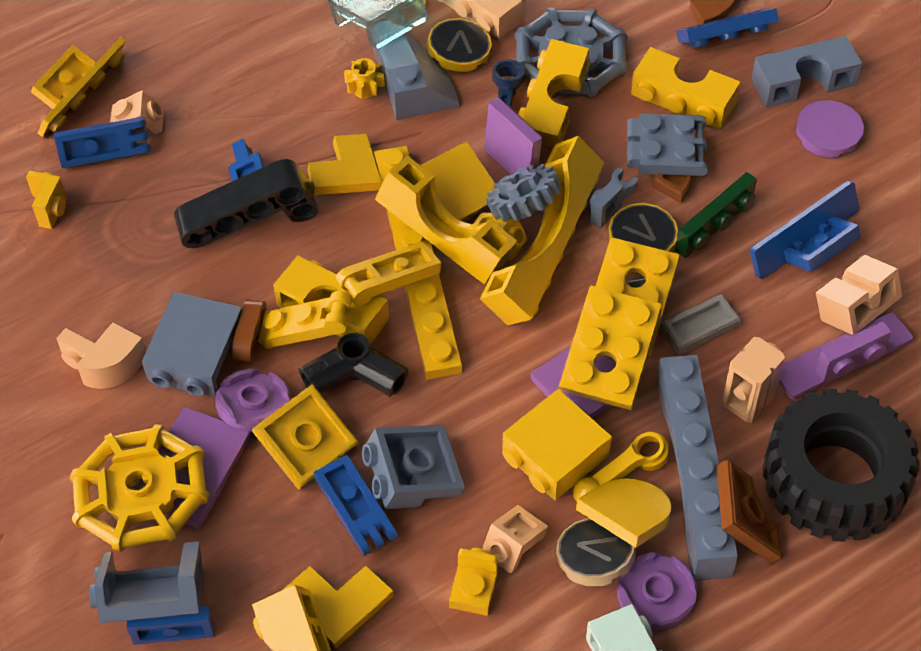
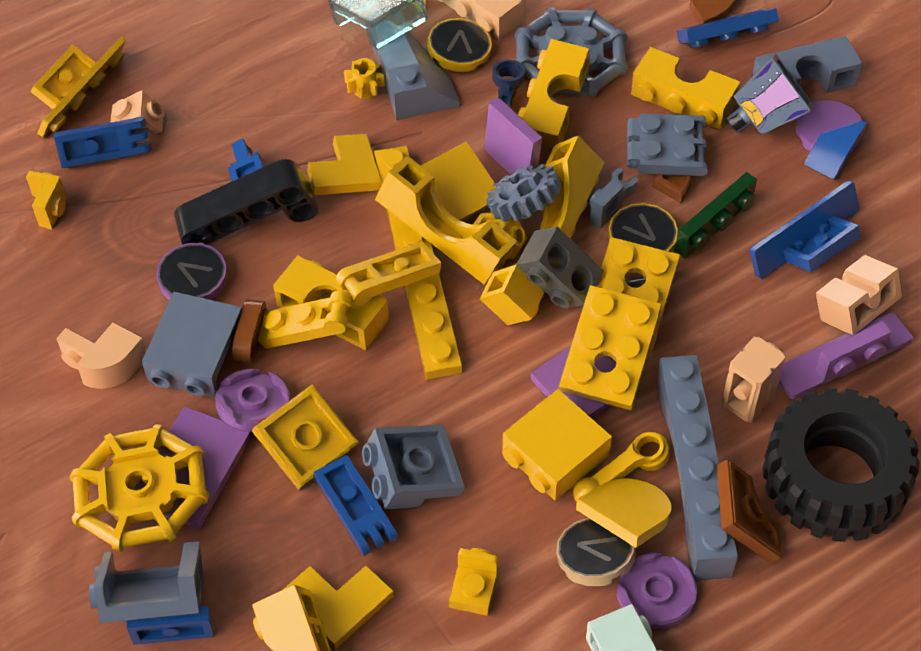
black piece [298,333,408,397] -> none
light nougat bracket [482,505,548,573] -> none
light grey tile [660,294,741,355] -> none
none -> black tile [156,243,227,301]
none -> dark grey brick [516,226,604,308]
none -> torso [727,54,813,134]
none -> blue slope [804,121,869,179]

